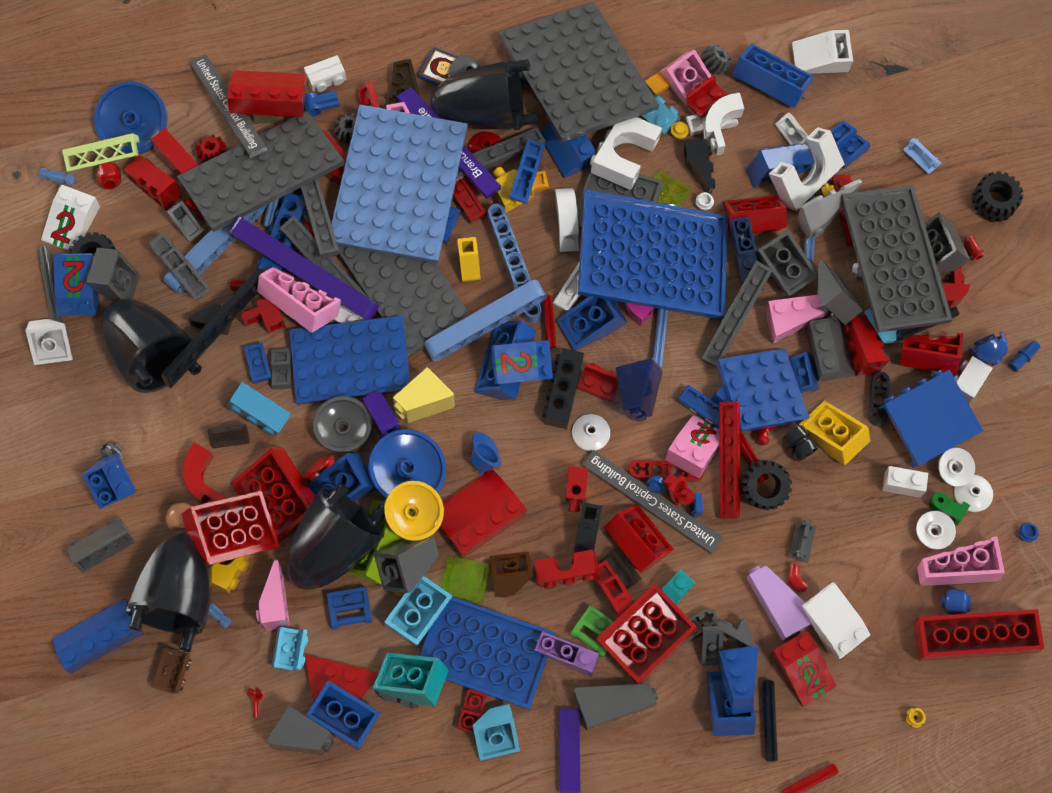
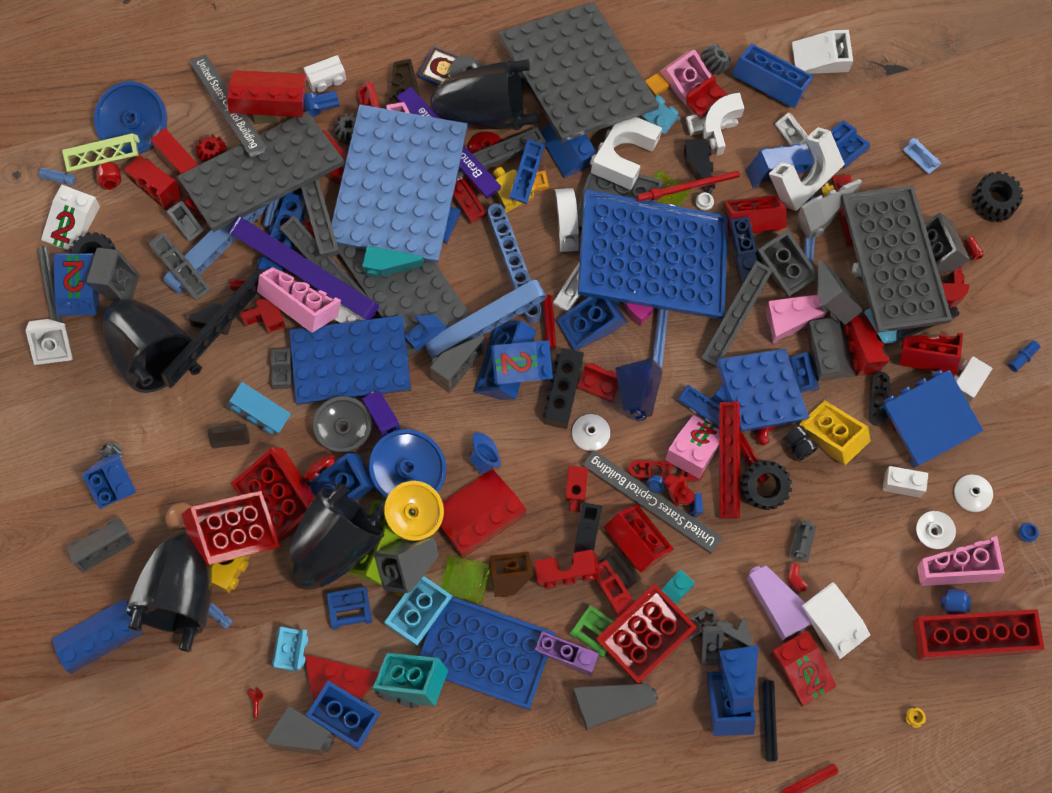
reddish brown bracket [151,647,192,694] -> none
red arch [183,442,226,504] -> none
blue plate [244,342,272,384] -> none
bright pink slope [256,560,290,631] -> none
light yellow slope [393,367,455,423] -> none
yellow slope [457,237,481,282] -> none
red slope [457,688,487,734] -> none
medium azure slope [473,704,520,761] -> none
dark purple tile [559,709,581,793] -> none
yellow plate [671,122,689,140] -> none
green leg [929,492,970,525] -> none
white dish [938,448,975,487] -> none
blue cylinder [968,332,1008,366] -> none
none -> teal slope [362,245,424,277]
none -> blue slope [405,315,446,351]
none -> dark grey slope [430,336,485,394]
none -> red bar [636,170,740,202]

